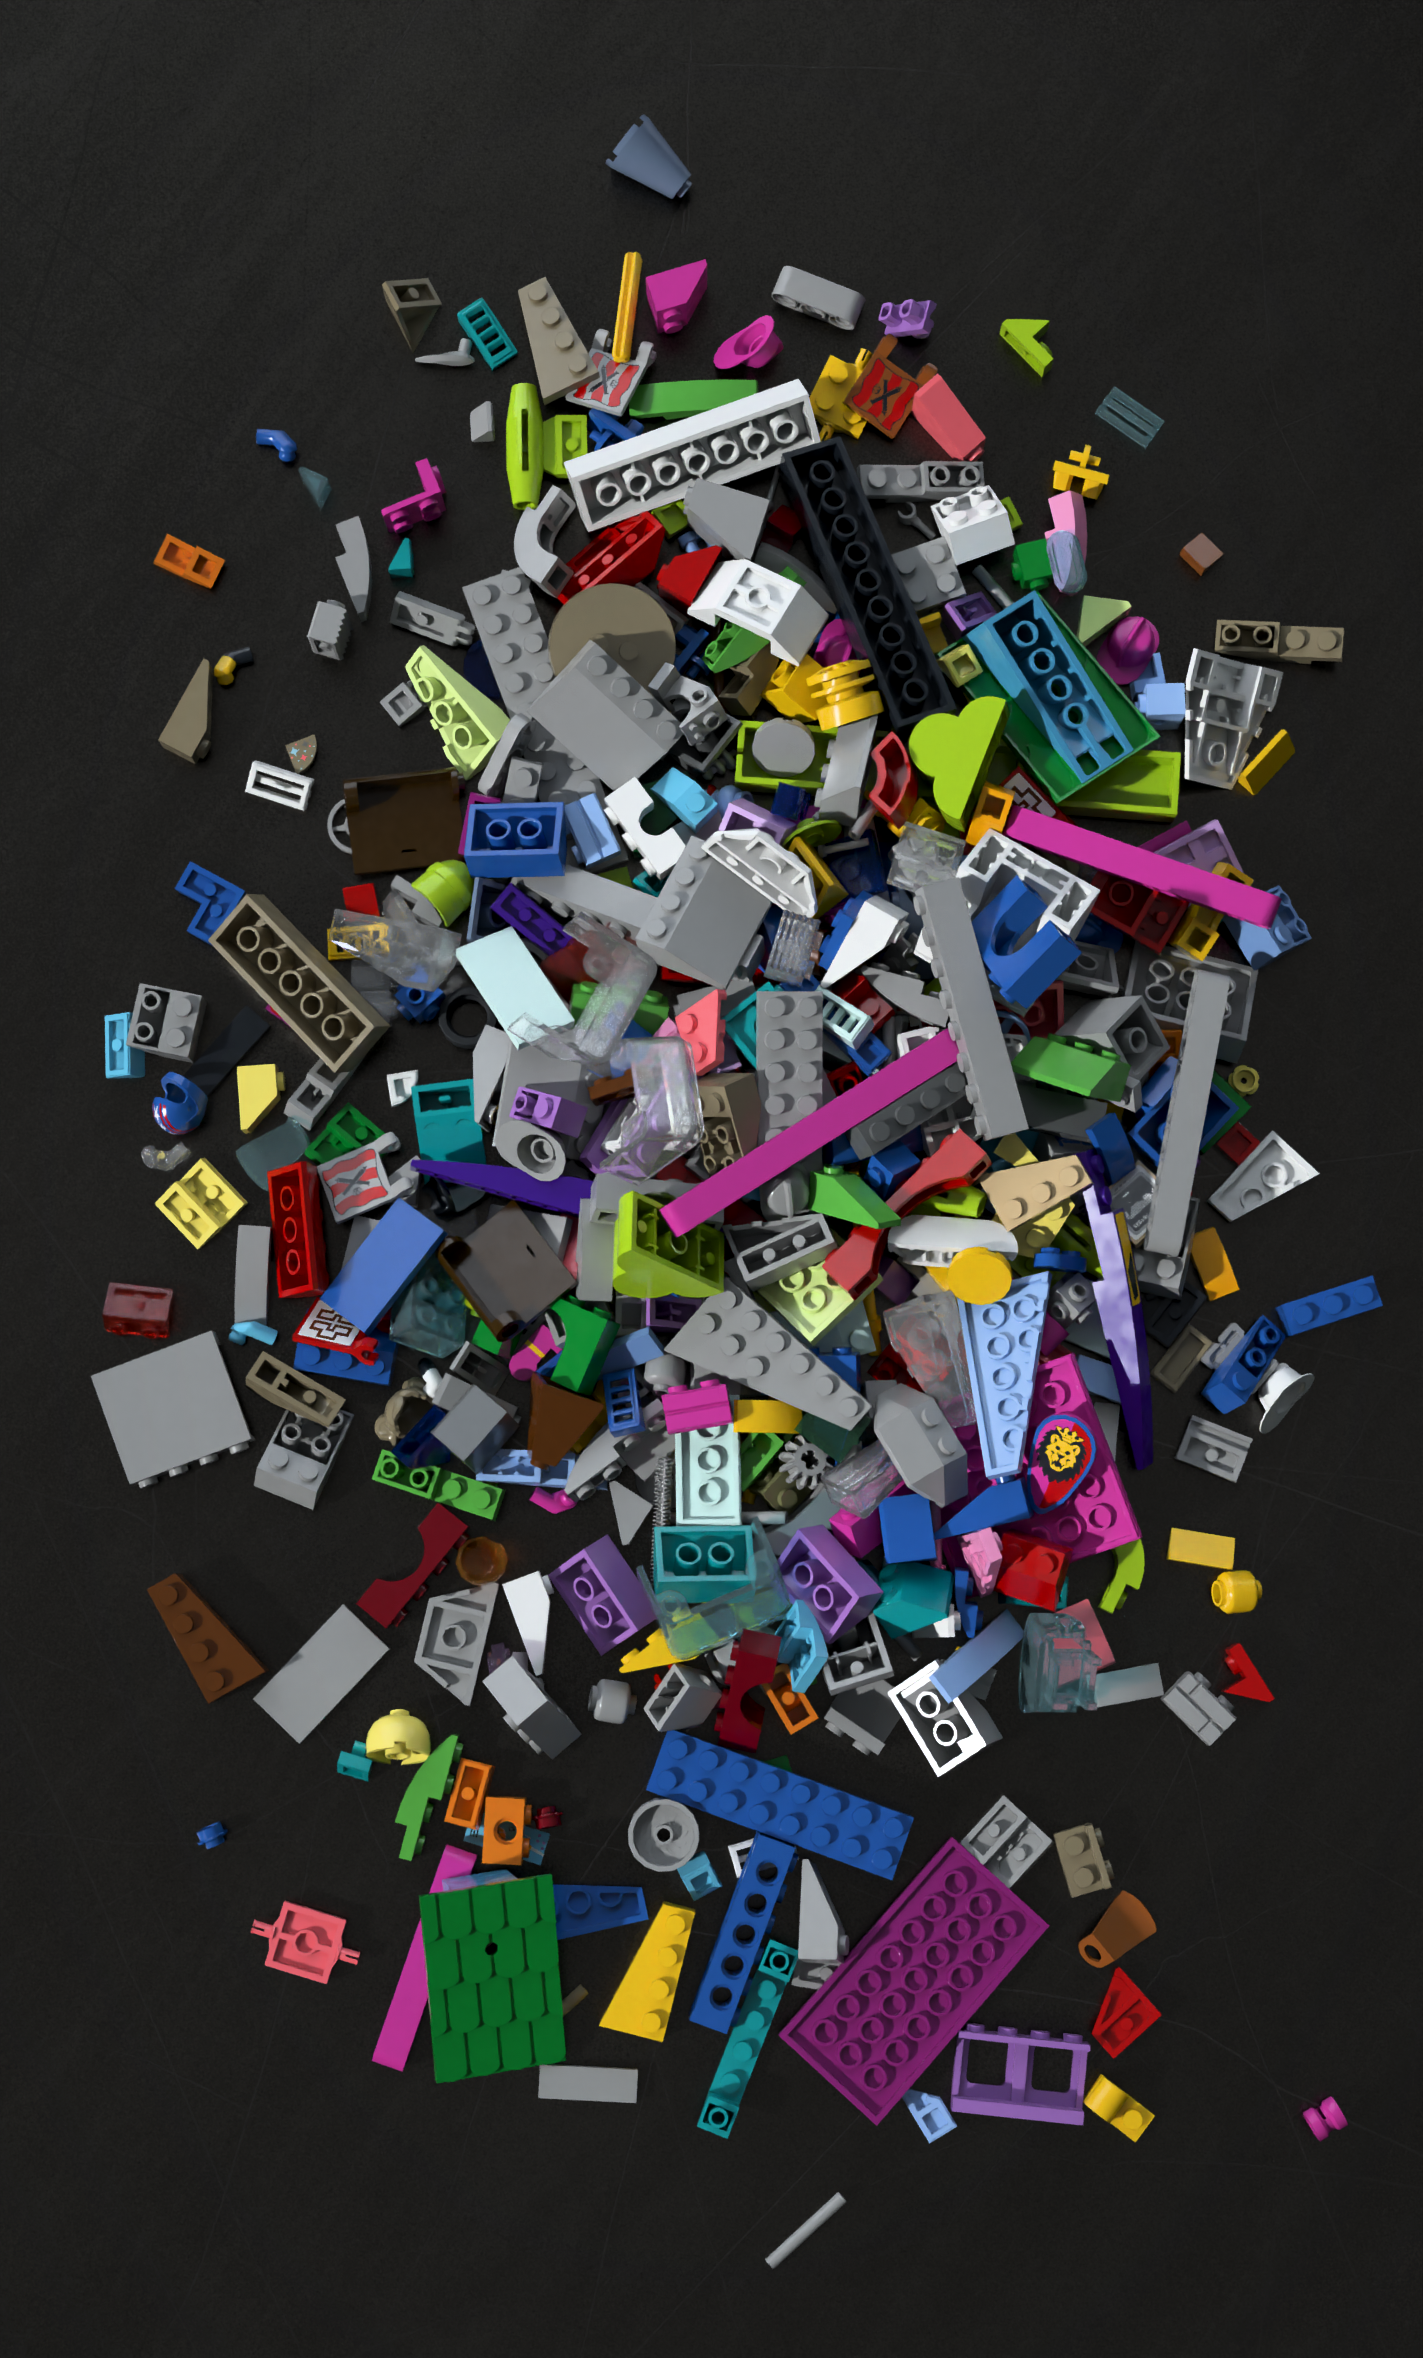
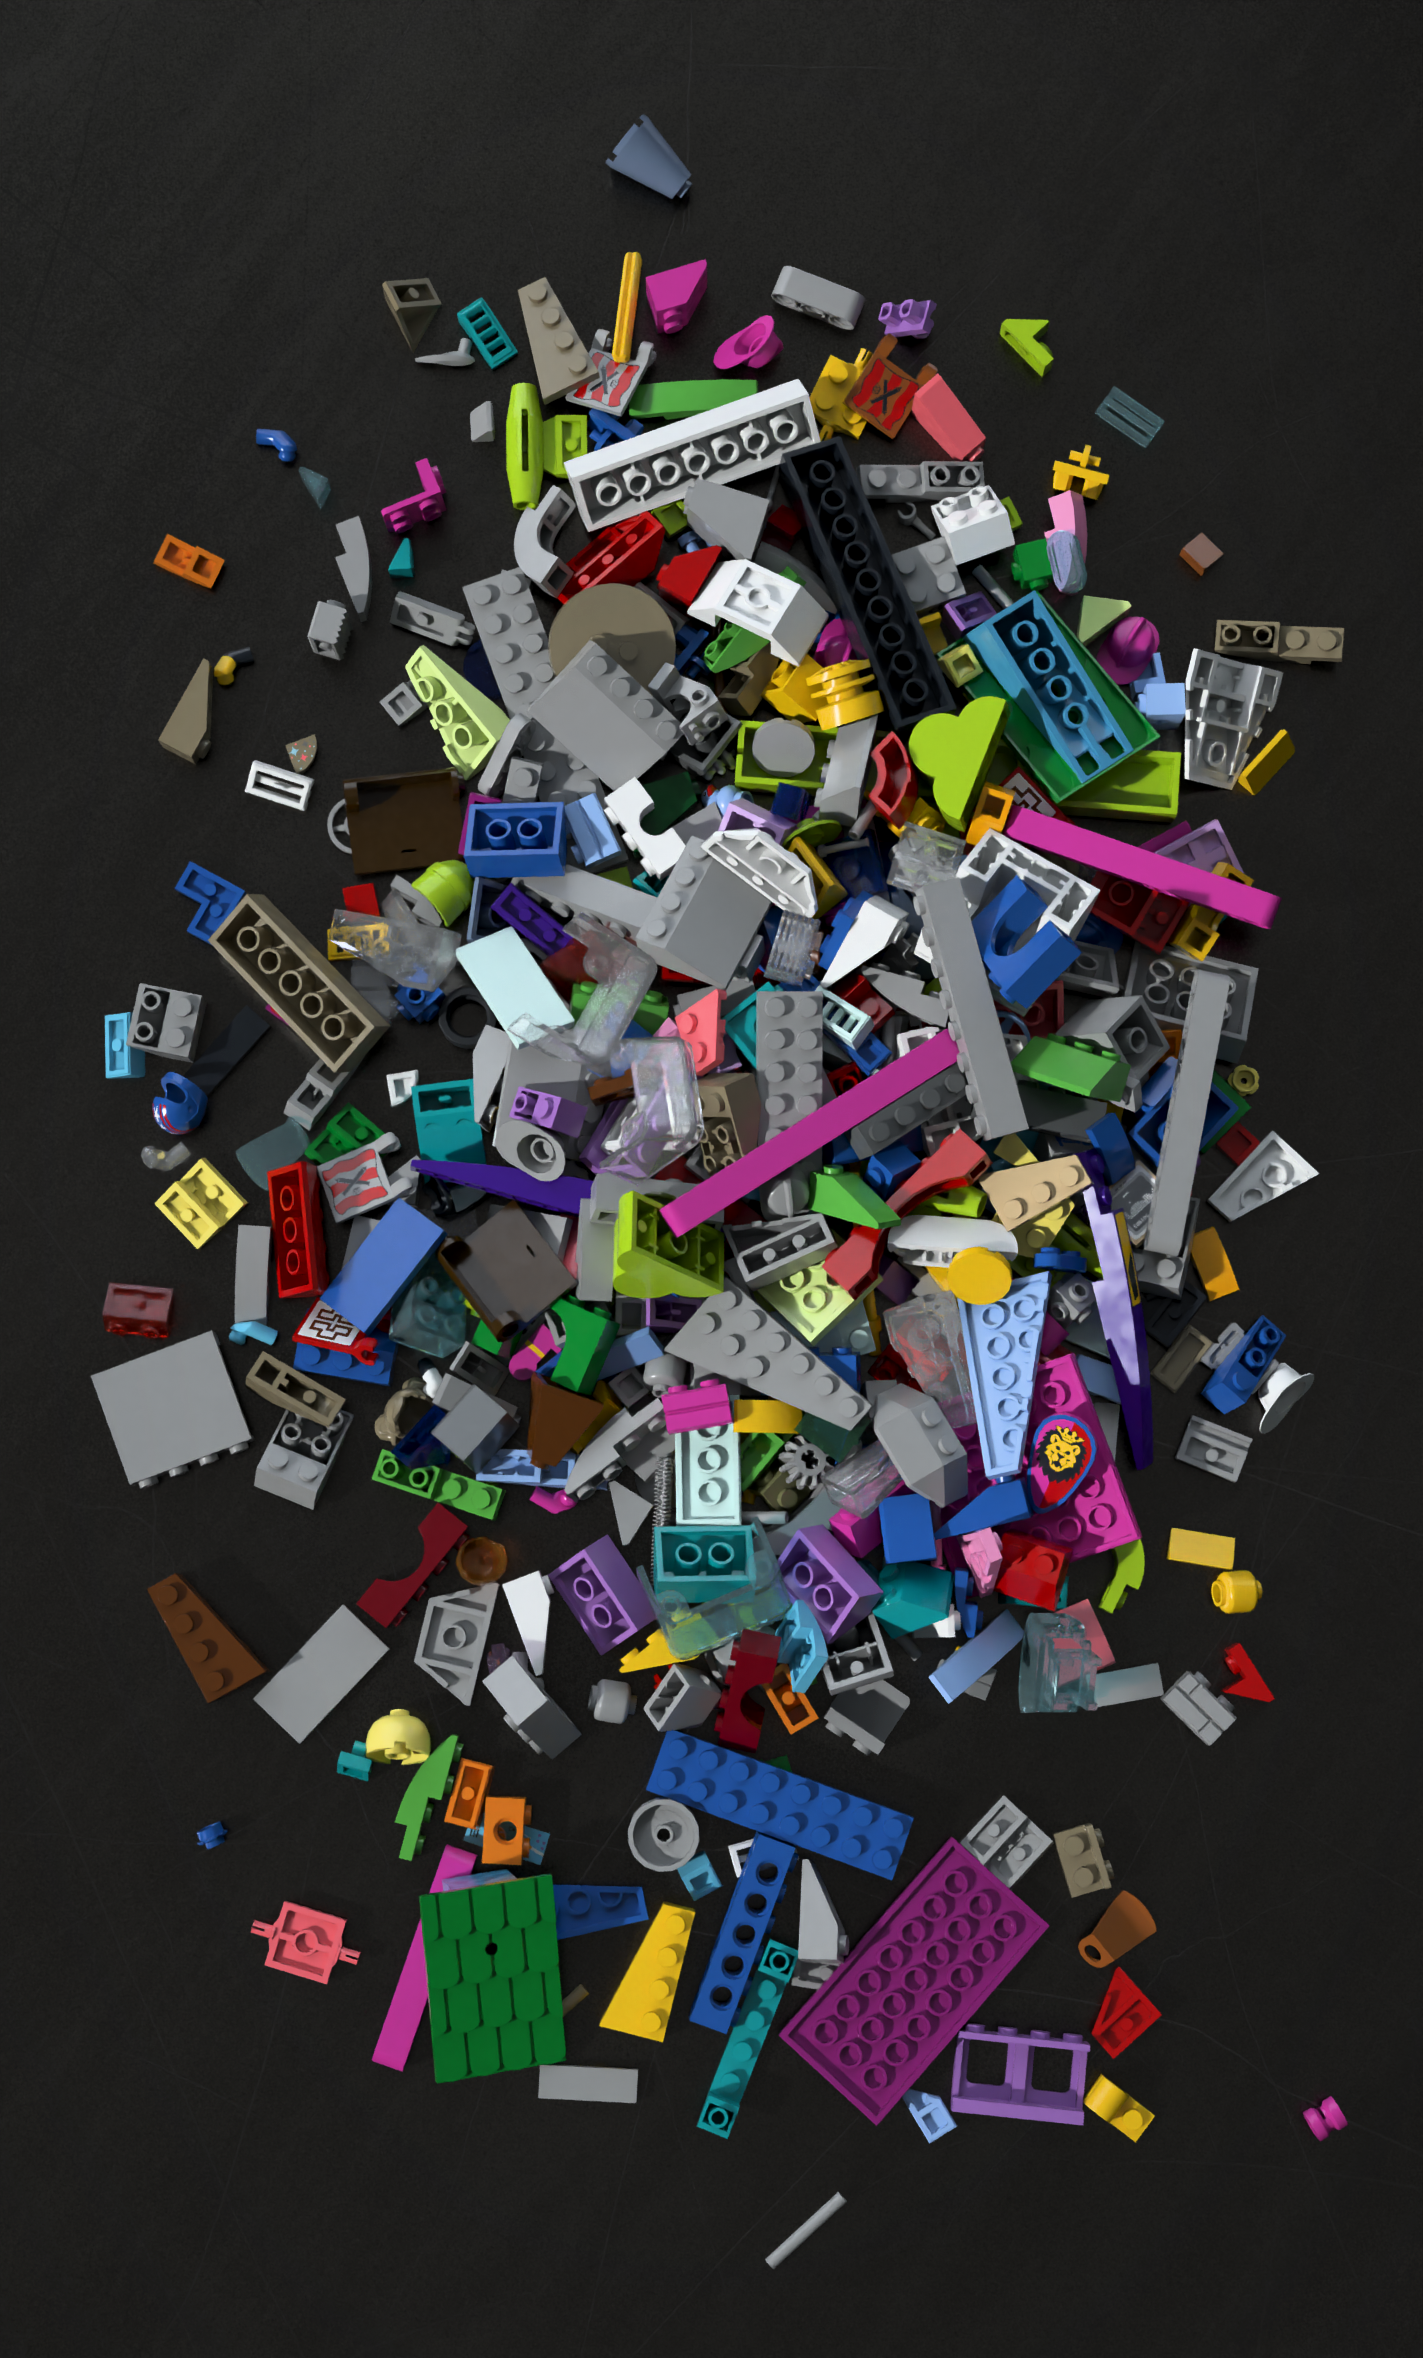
light yellow slope [237,1064,285,1134] -> none
dark red plate [531,1806,563,1830] -> none
blue slope [602,1368,646,1438] -> none
medium azure slope [651,767,718,834] -> none
light grey slope [888,1659,1003,1777] -> none
medium blue slope [1222,885,1312,971] -> none
blue brick [1276,1275,1383,1338] -> none

